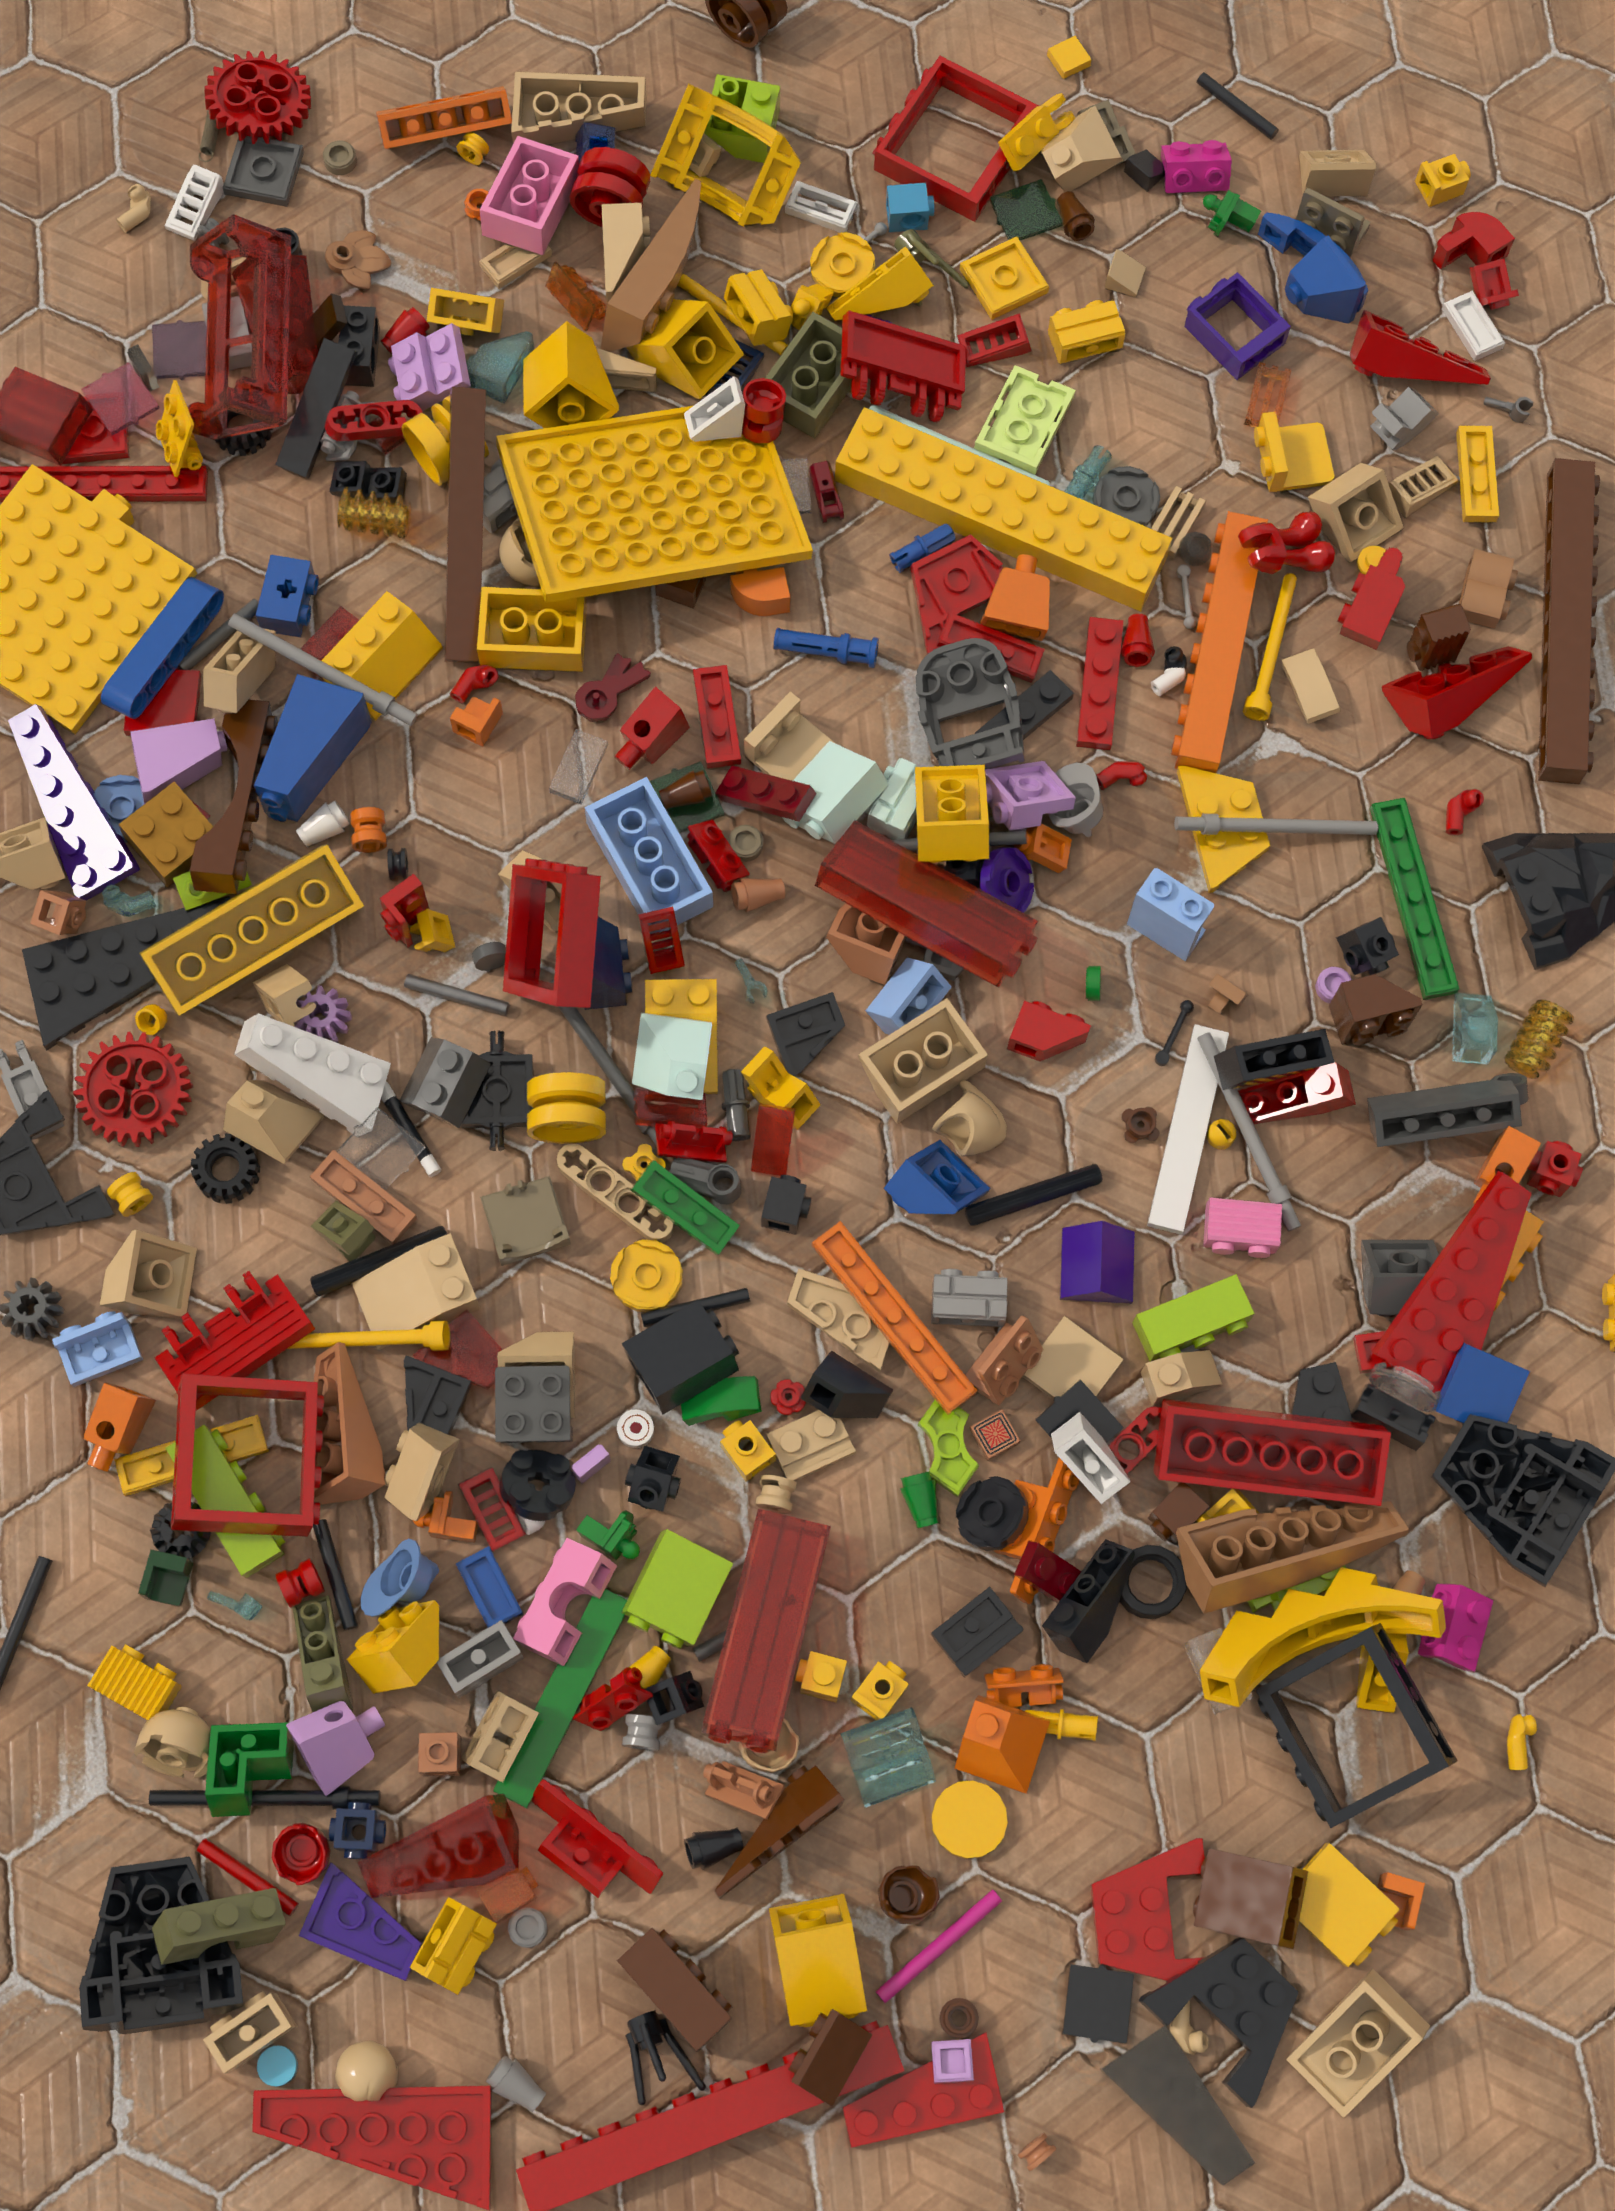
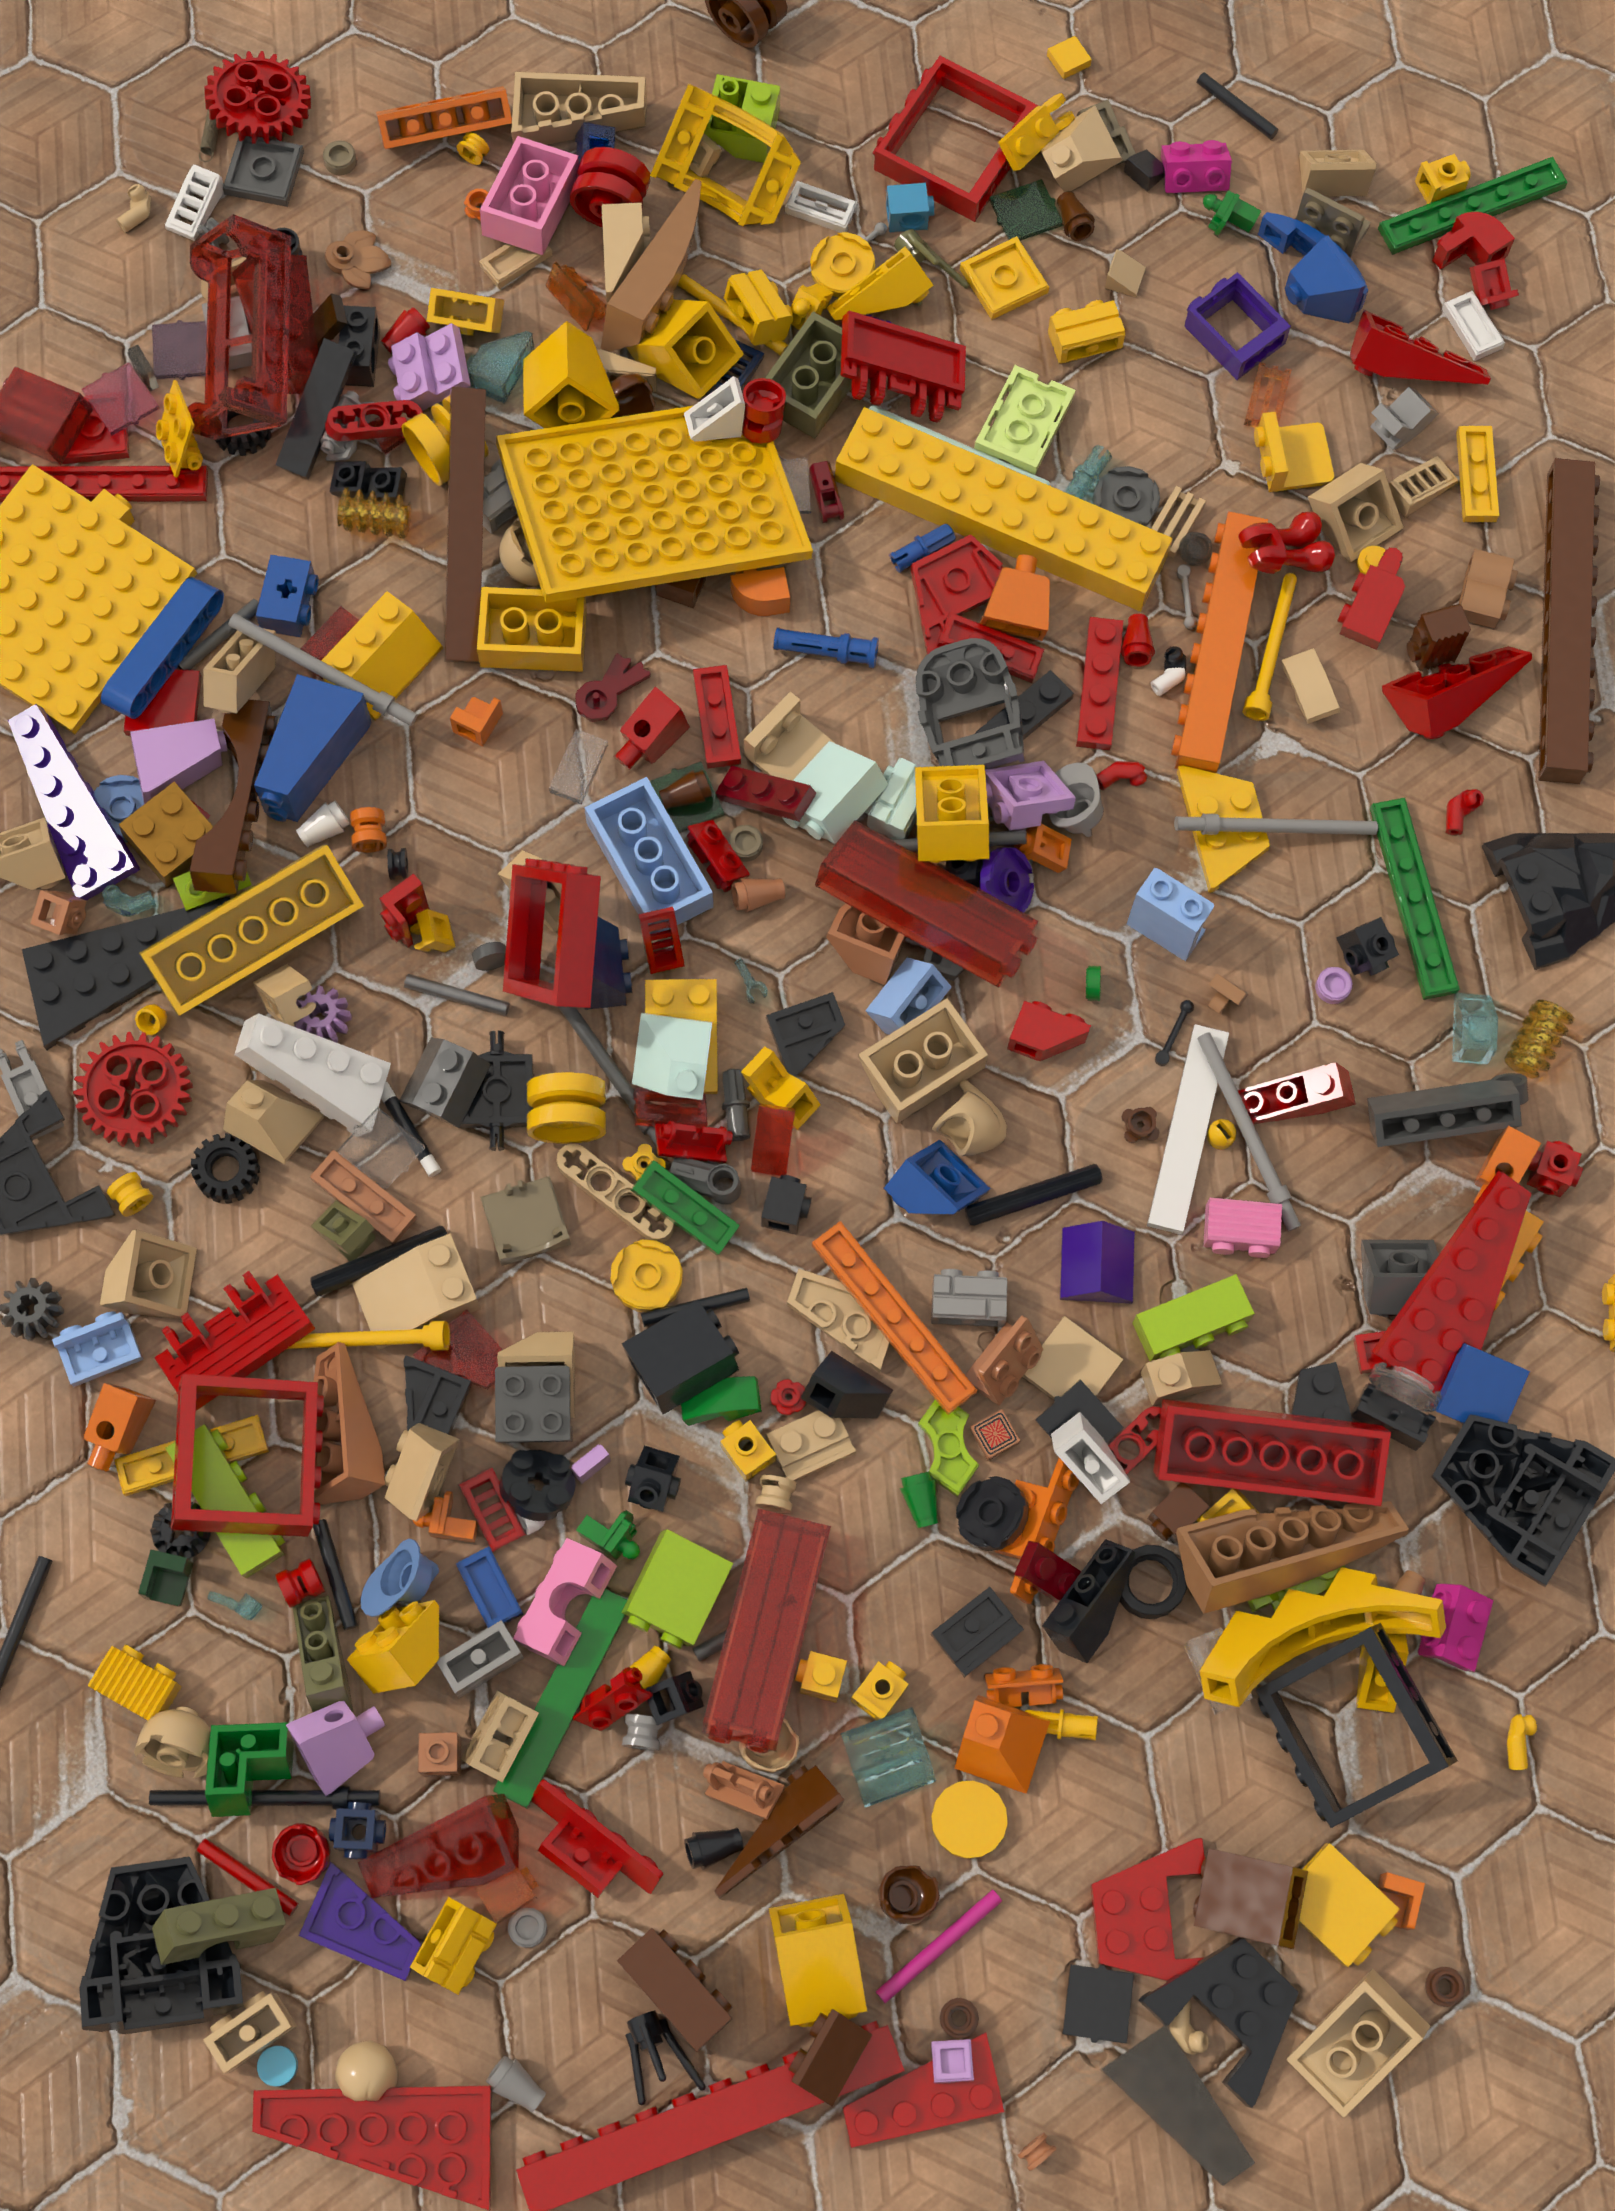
red arm [449,665,499,703] -> none
white tile [617,1409,654,1448] -> none
red slope [957,313,1032,367] -> none
black brick [1214,1029,1334,1090] -> none
reddish brown slope [1329,974,1423,1046] -> none
flat silver hand [1484,397,1533,423] -> none
none -> reddish brown hair [610,373,656,418]
none -> green tile [1378,157,1568,255]
none -> reddish brown plate [1425,1967,1465,2007]

